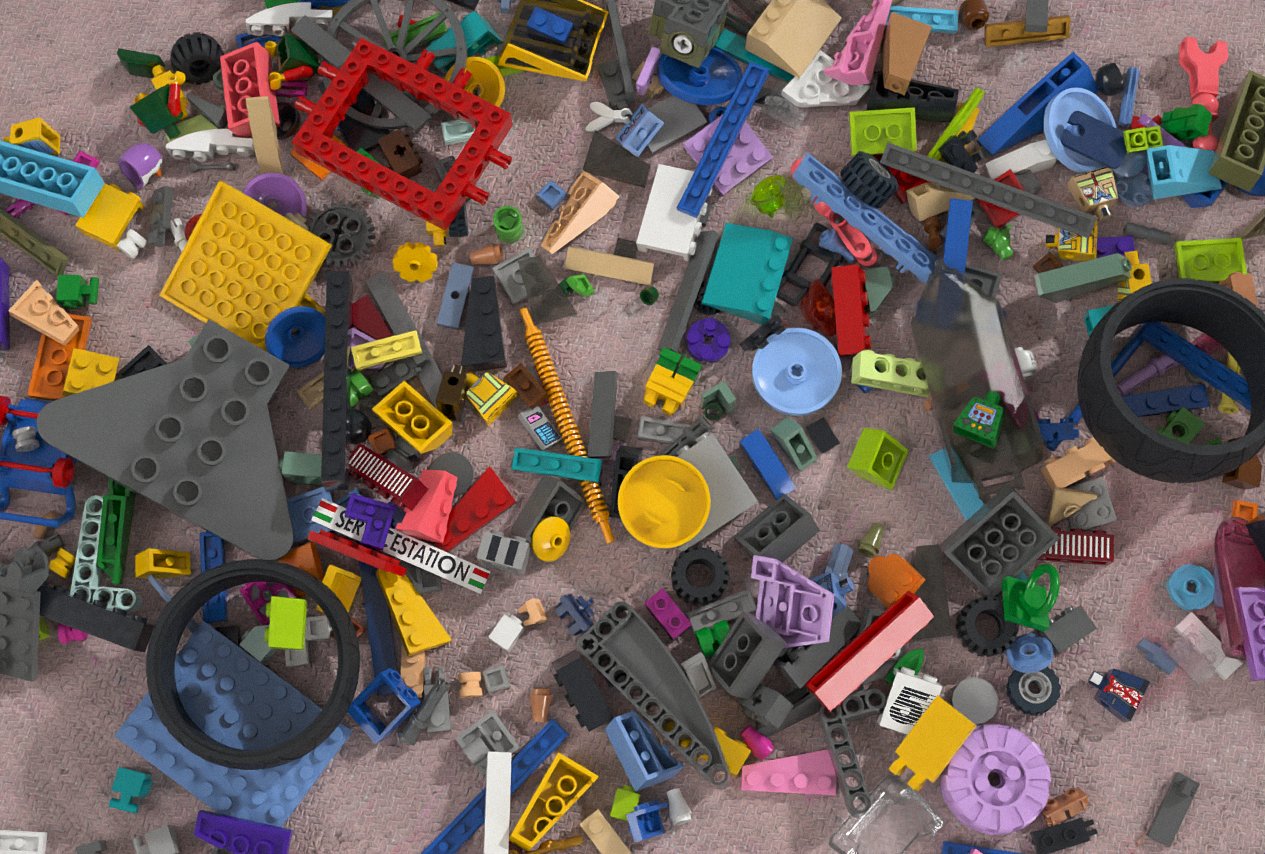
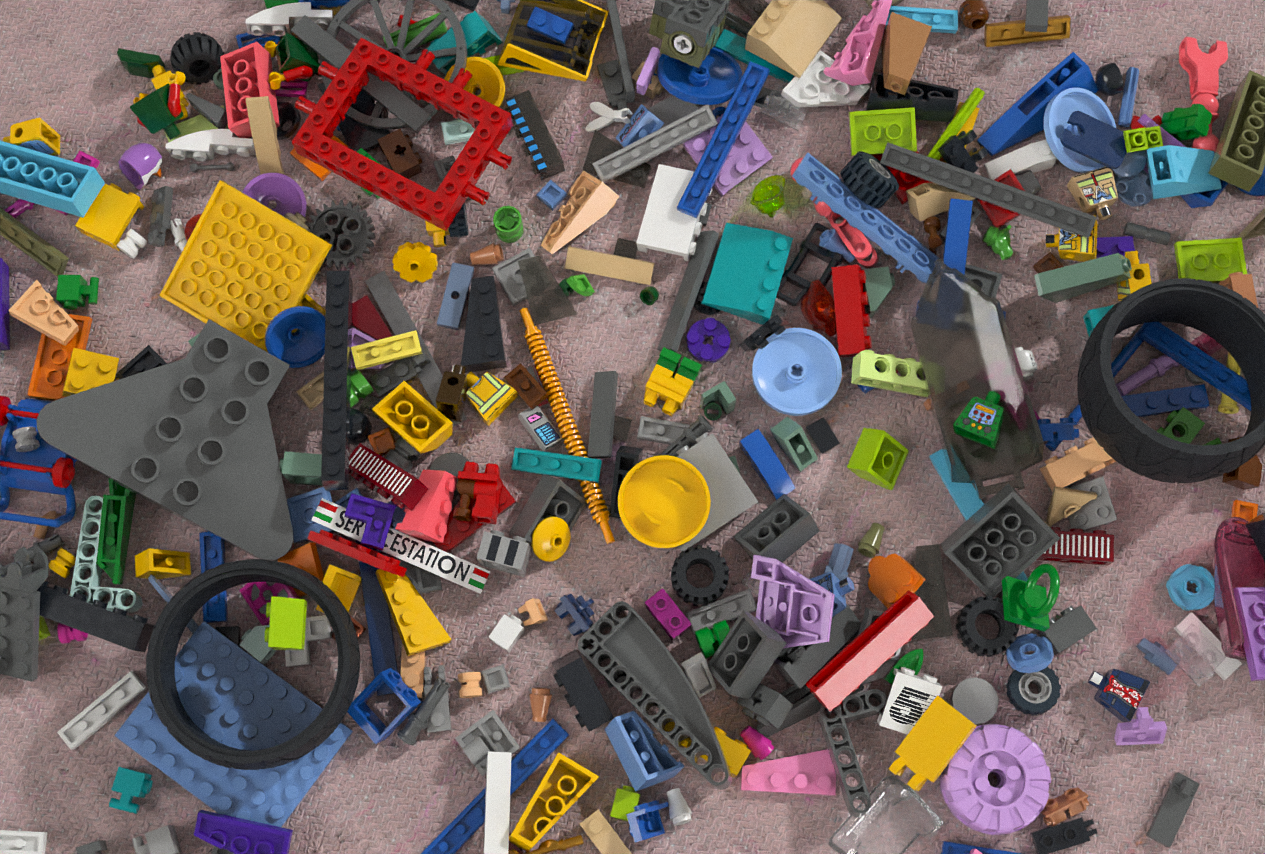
none -> white tile [57,671,147,750]
none -> red hips [453,461,503,525]
none -> clear smoke brick [504,90,565,181]
none -> light grey tile [592,105,718,183]
none -> lavender hinge [1114,707,1167,745]

